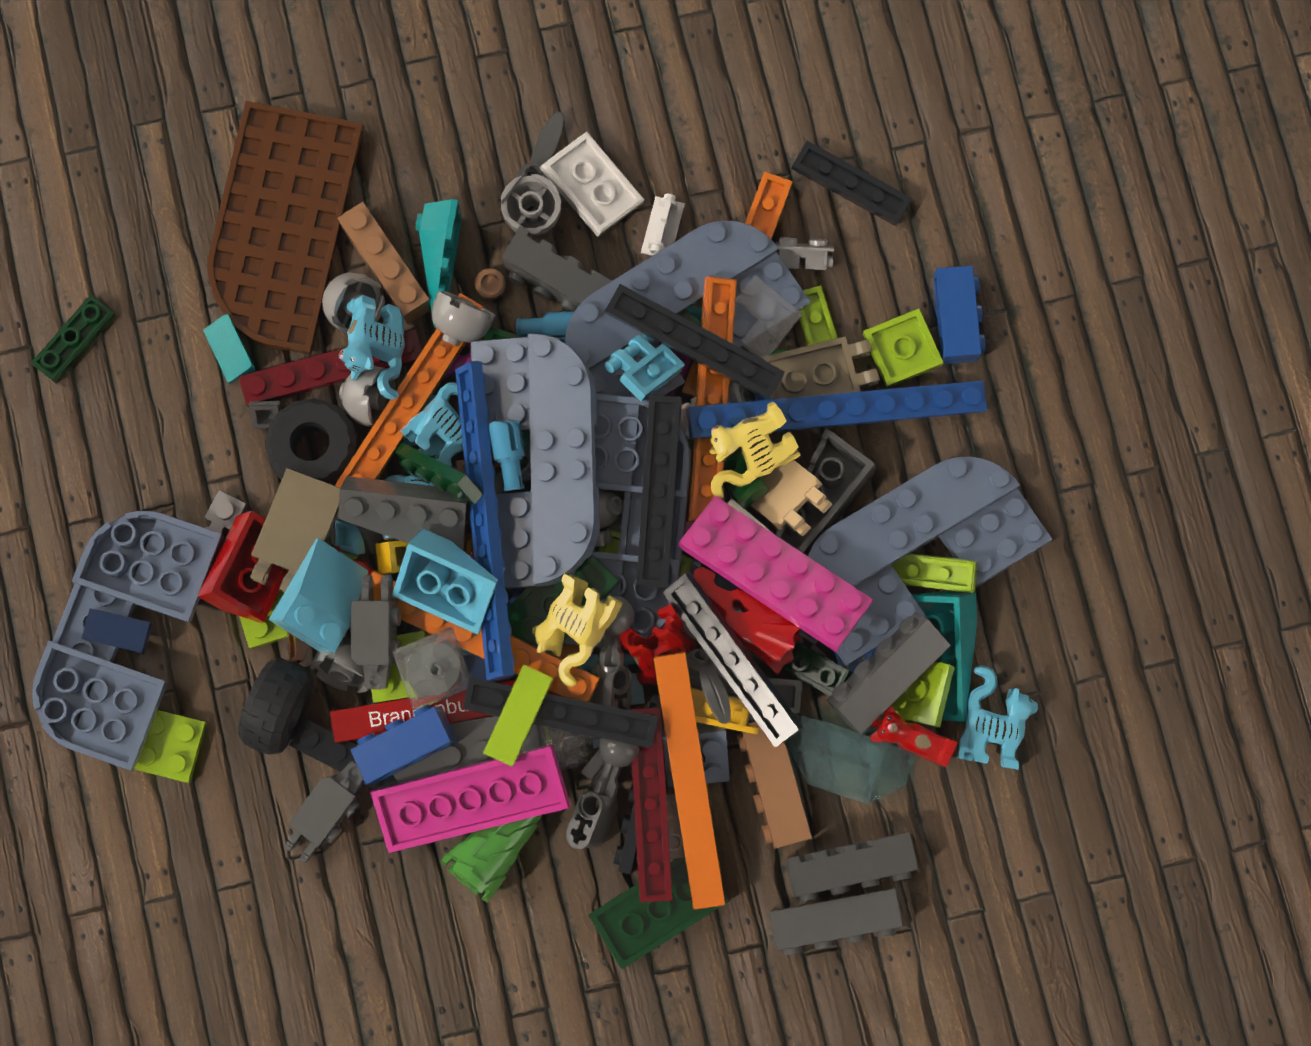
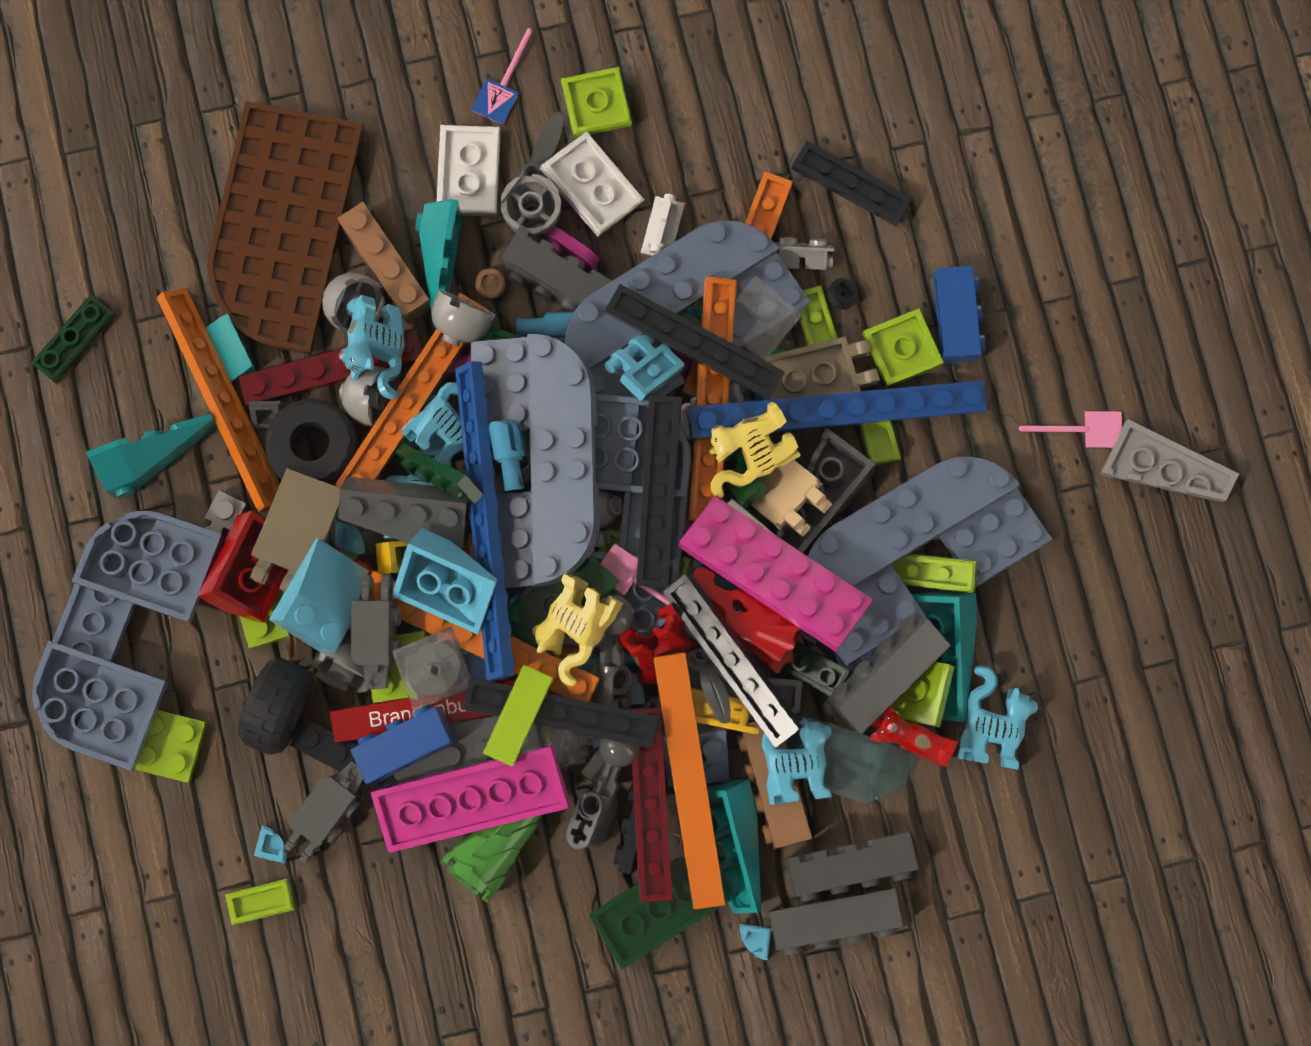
dark blue tile [81,608,152,654] -> none
none -> teal wedge [86,414,217,498]
none -> orange plate [157,288,280,513]
none -> lime tile [225,879,296,926]
none -> medium azure tile [254,825,287,864]
none -> white tile [437,125,501,216]
none -> piece [471,28,532,125]
none -> dark pink plate [543,226,600,271]
none -> lime plate [561,67,632,138]
none -> bright pink piece [601,543,676,611]
none -> teal wedge [707,779,761,914]
none -> medium azure tile [740,924,772,961]
none -> medium azure animal [762,718,832,805]
none -> black tile [827,278,859,310]
none -> lime tile [859,421,901,466]
none -> bright pink piece [1019,411,1122,448]
none -> light grey wing [1099,419,1239,503]

